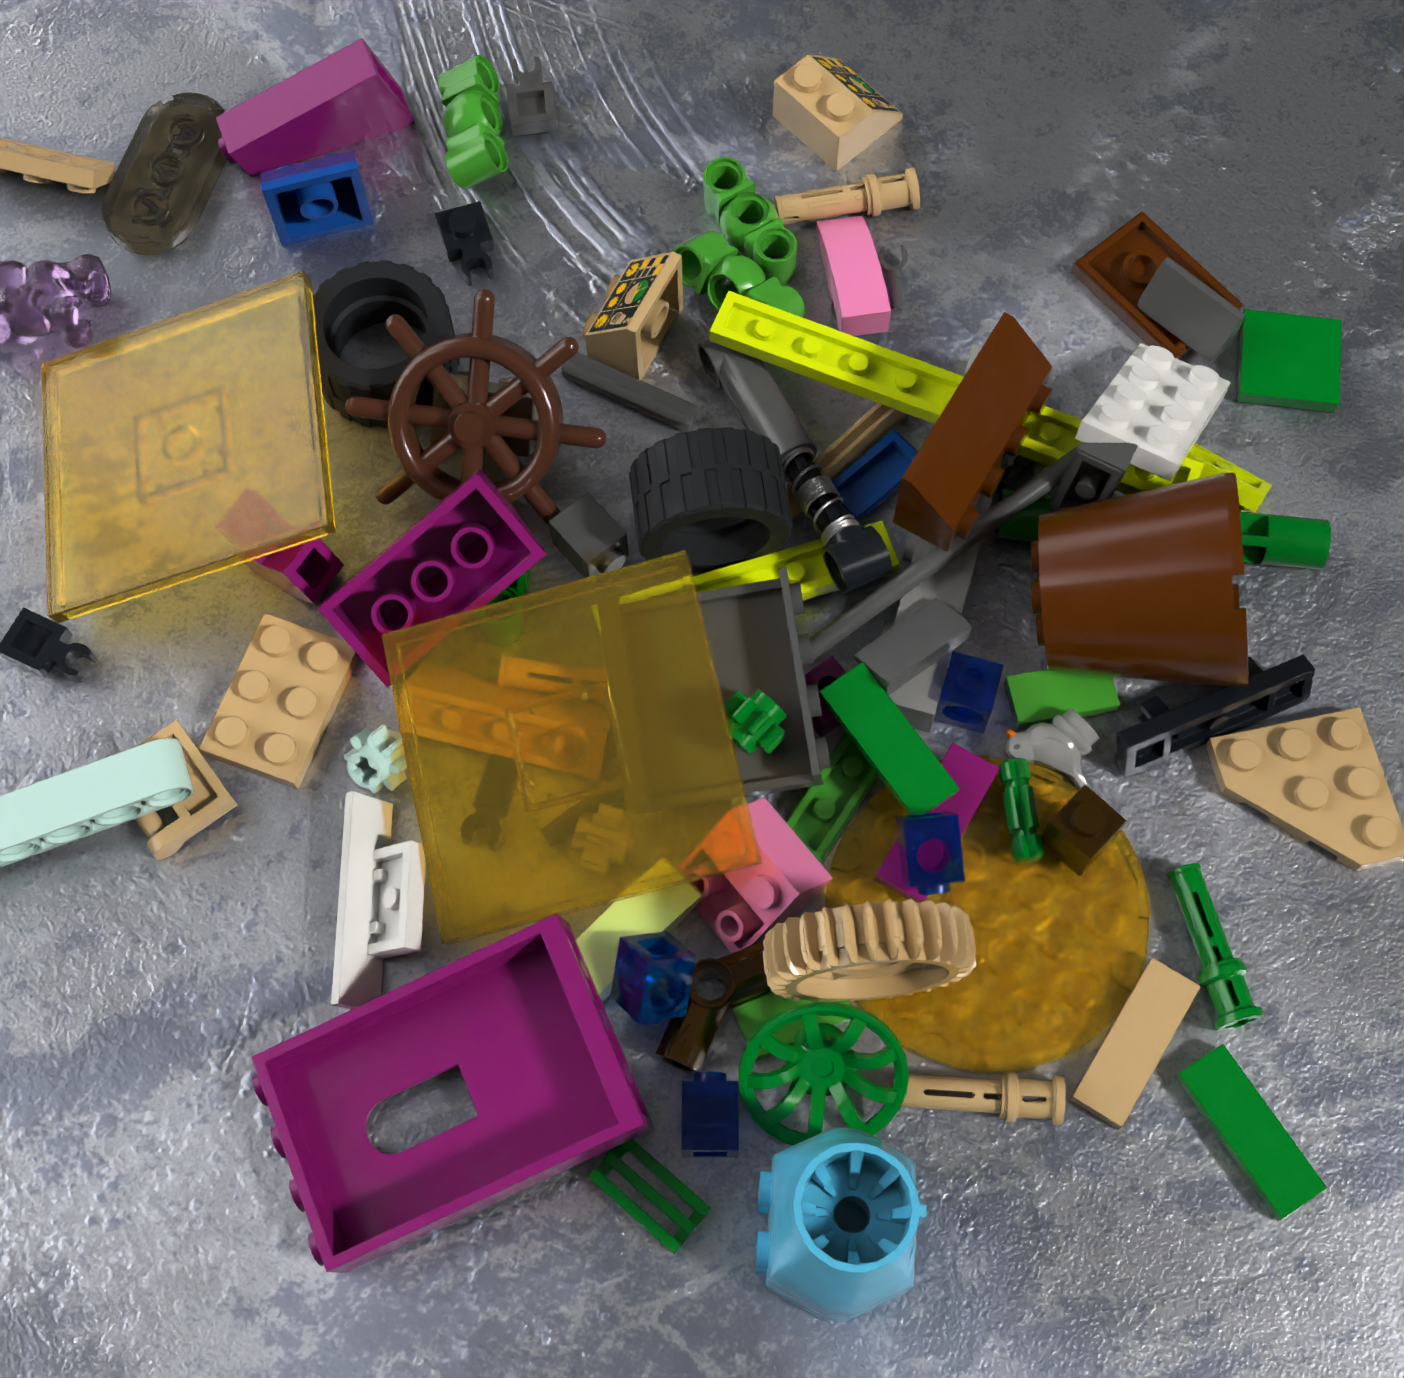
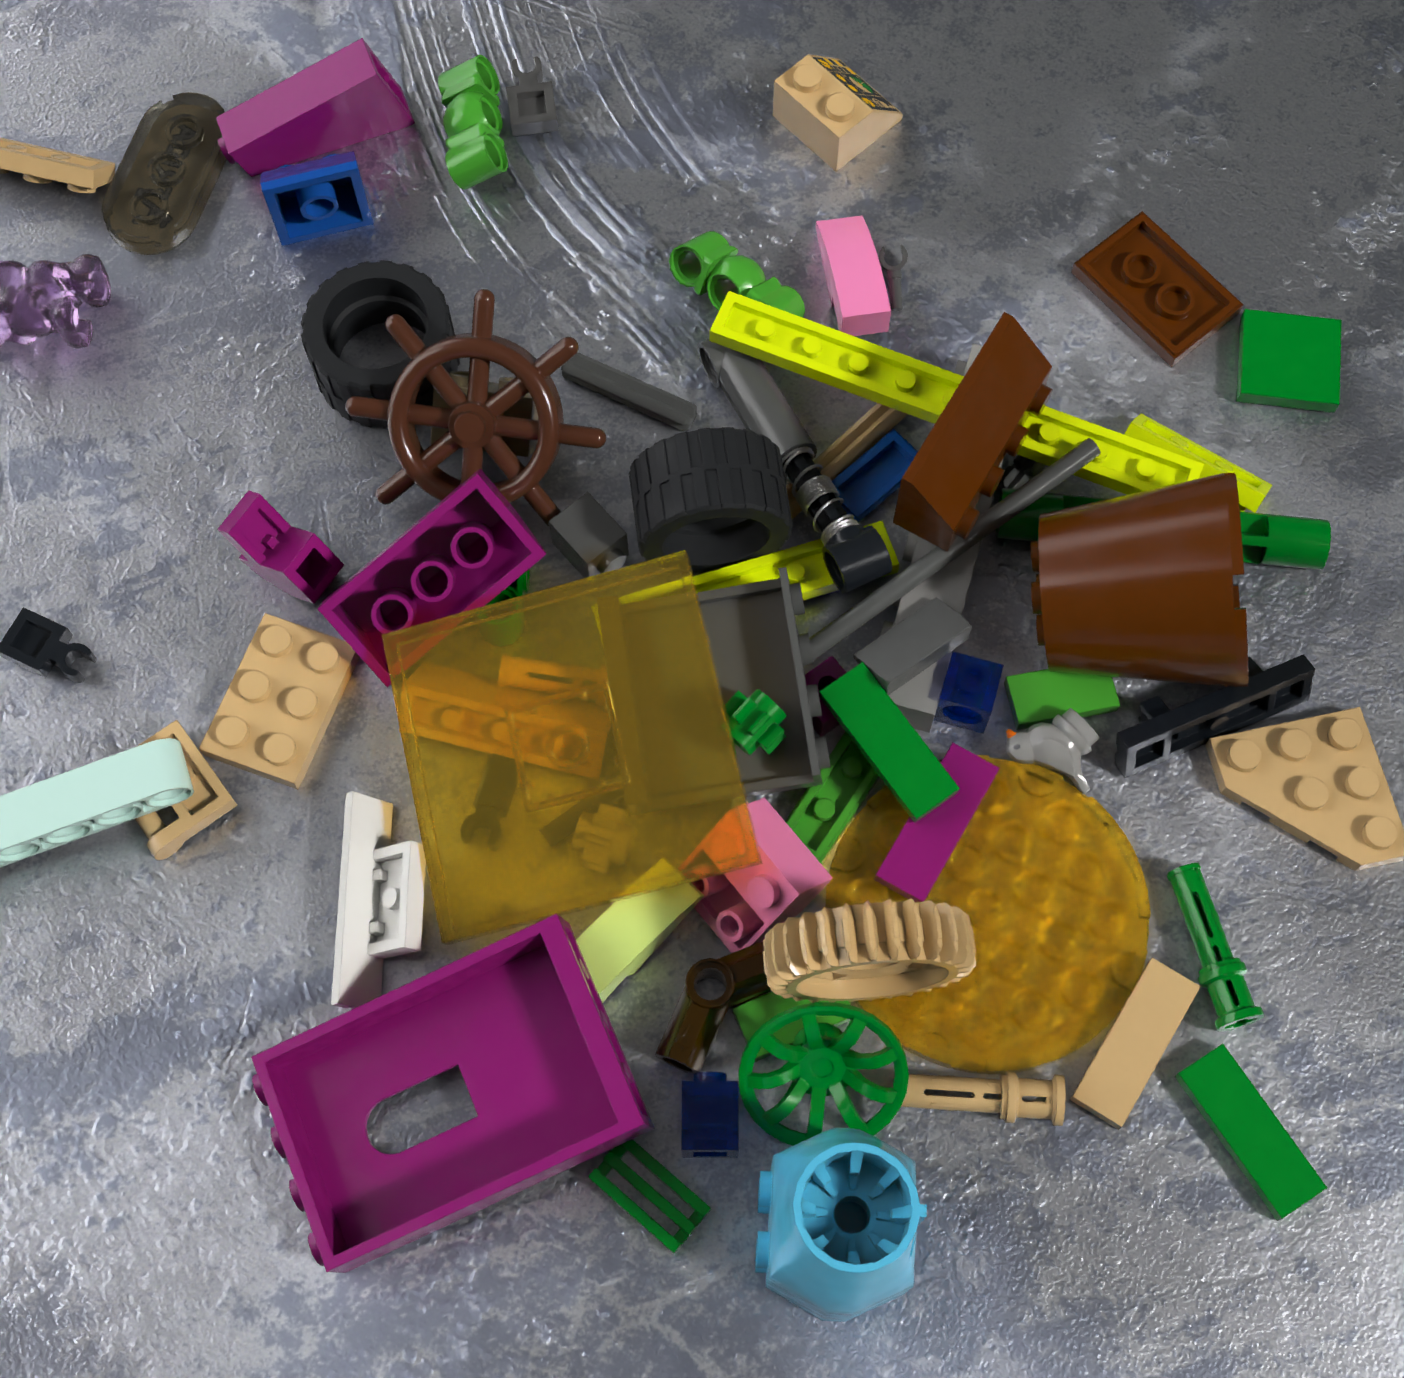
clear yellow tile [41,271,336,623] -> none
light aqua gear [344,725,414,794] -> none
black plate [435,201,495,286] -> none
tan slope [583,252,683,380] -> none
clear blue brick [610,931,697,1025] -> none
bright green piece [704,157,797,286] -> none
tan pin [774,167,920,225] -> none
clear blue brick [896,811,965,895] -> none
green axle [999,758,1044,863] -> none
dark brown brick [1041,785,1127,877] -> none
dark grey slope [1048,443,1138,511] -> none
white plate [1075,343,1231,482] -> none
dark grey slope [1137,257,1245,362] -> none

